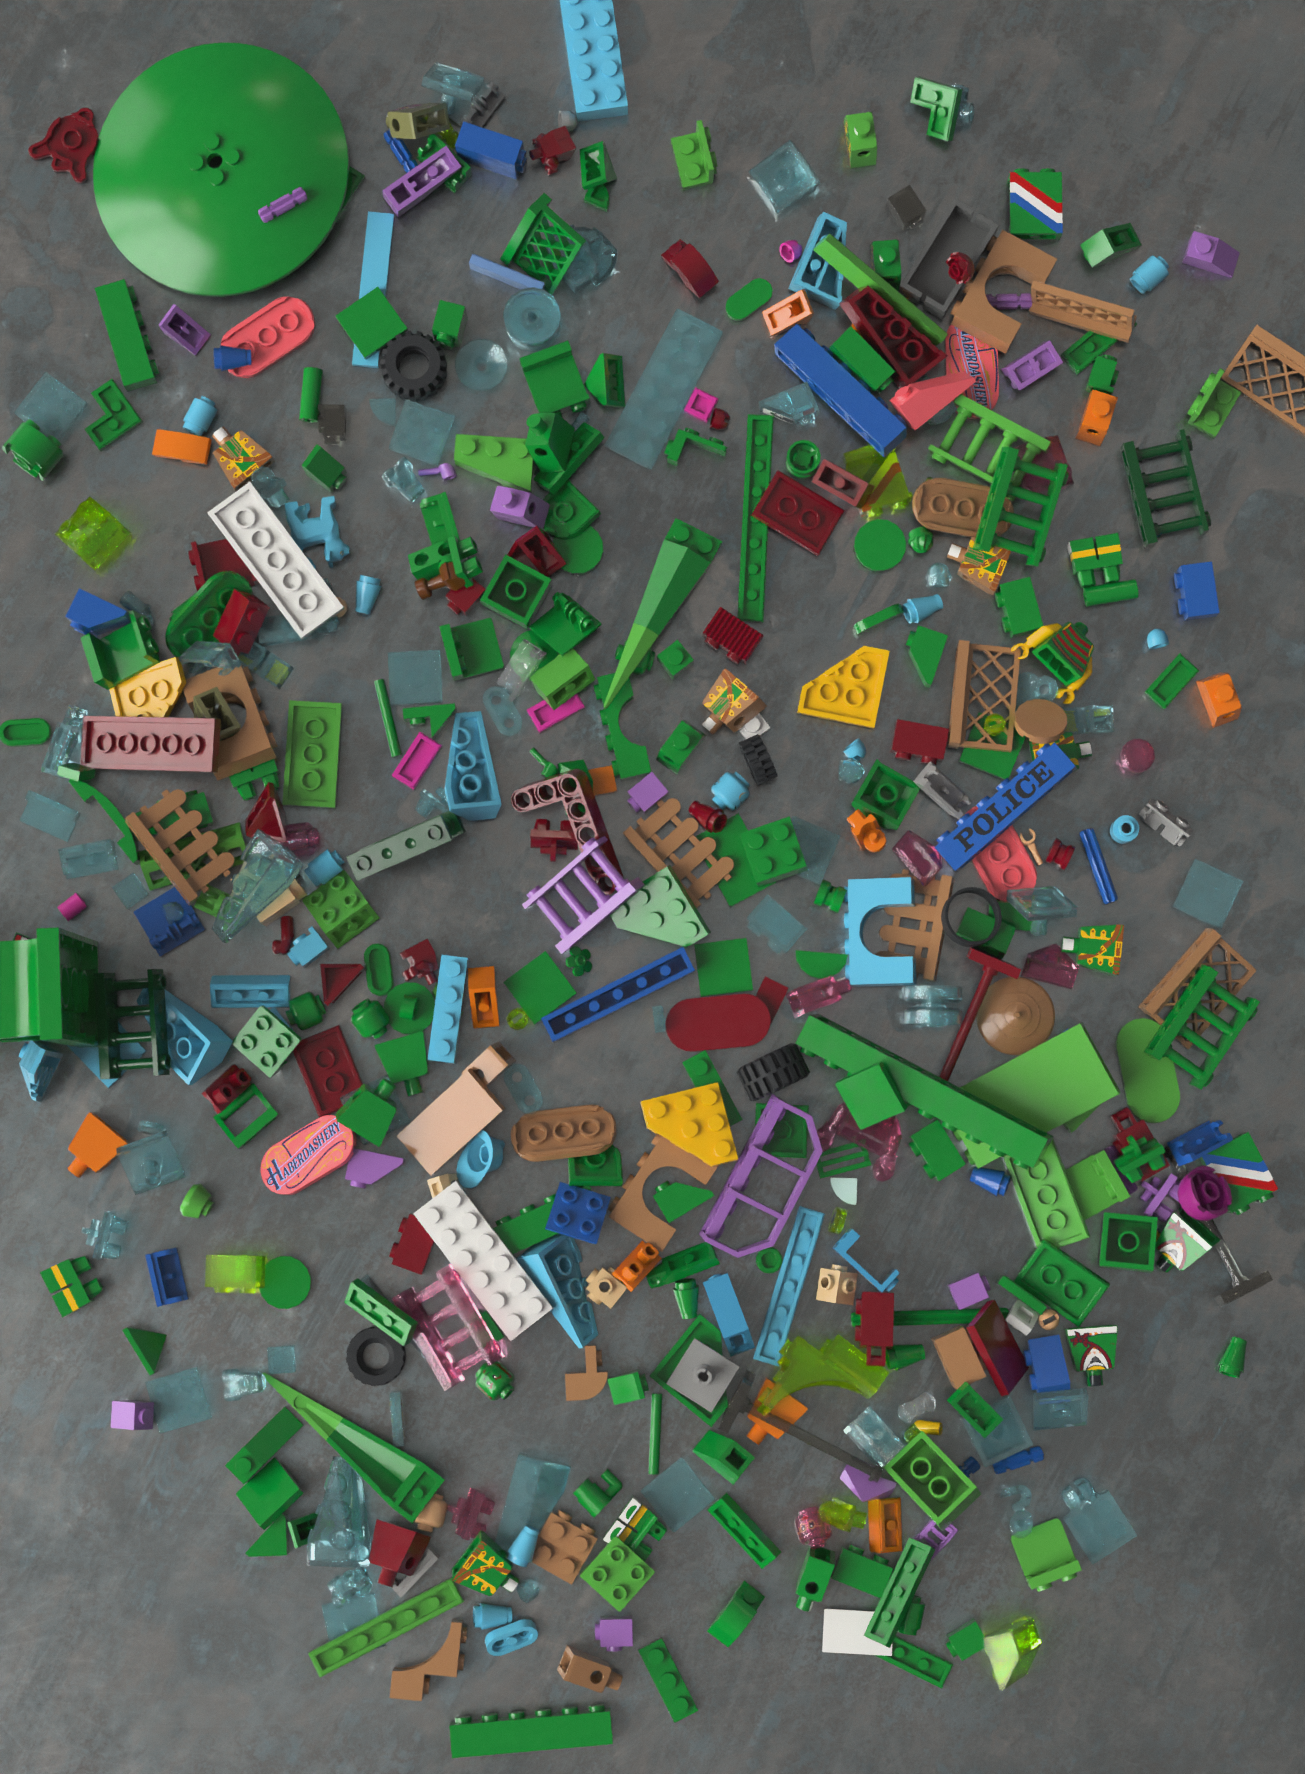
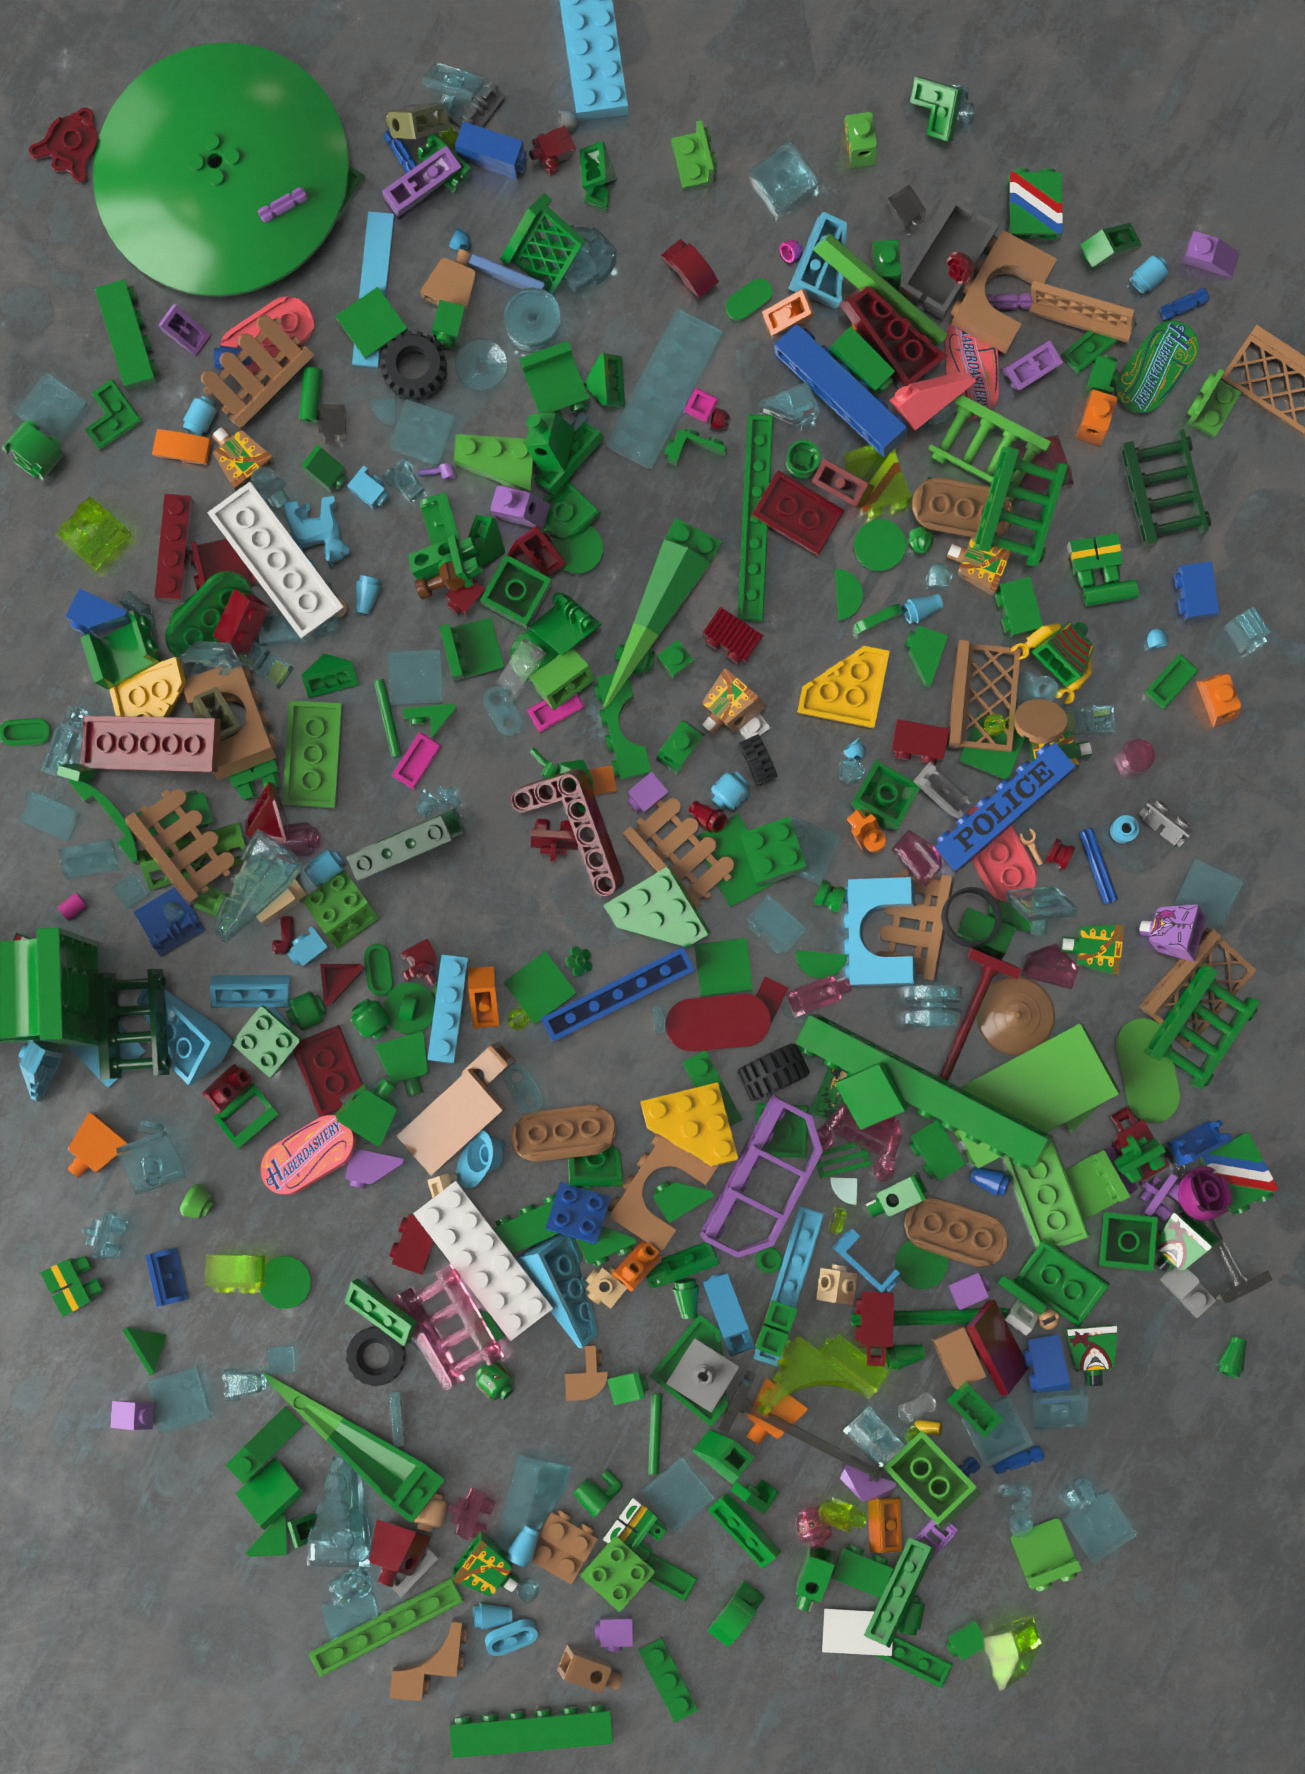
medium azure wedge [445,711,502,821] -> none
fence [522,836,644,954] -> none
none -> dark red brick [154,494,194,604]
none -> medium nougat fence [201,315,314,428]
none -> green slope [302,653,359,698]
none -> medium azure brick [347,465,390,509]
none -> medium nougat torso [420,249,477,316]
none -> dark azure hinge [449,228,471,251]
none -> green slope [467,515,506,566]
none -> green slope [576,1225,637,1267]
none -> green tile [646,1552,698,1602]
none -> green bracket [731,1480,779,1514]
none -> green hips [755,1300,798,1358]
none -> tile [810,1067,848,1123]
none -> green tile [835,569,863,622]
none -> torso [866,1172,930,1218]
none -> green tile [895,1240,948,1289]
none -> medium nougat tile [904,1197,1009,1268]
none -> green tile [1115,321,1199,414]
none -> medium lavender torso [1140,905,1207,962]
none -> blue axle [1159,288,1210,321]
none -> light grey slope [1159,1265,1216,1318]
none -> clear light blue brick [1224,606,1271,654]

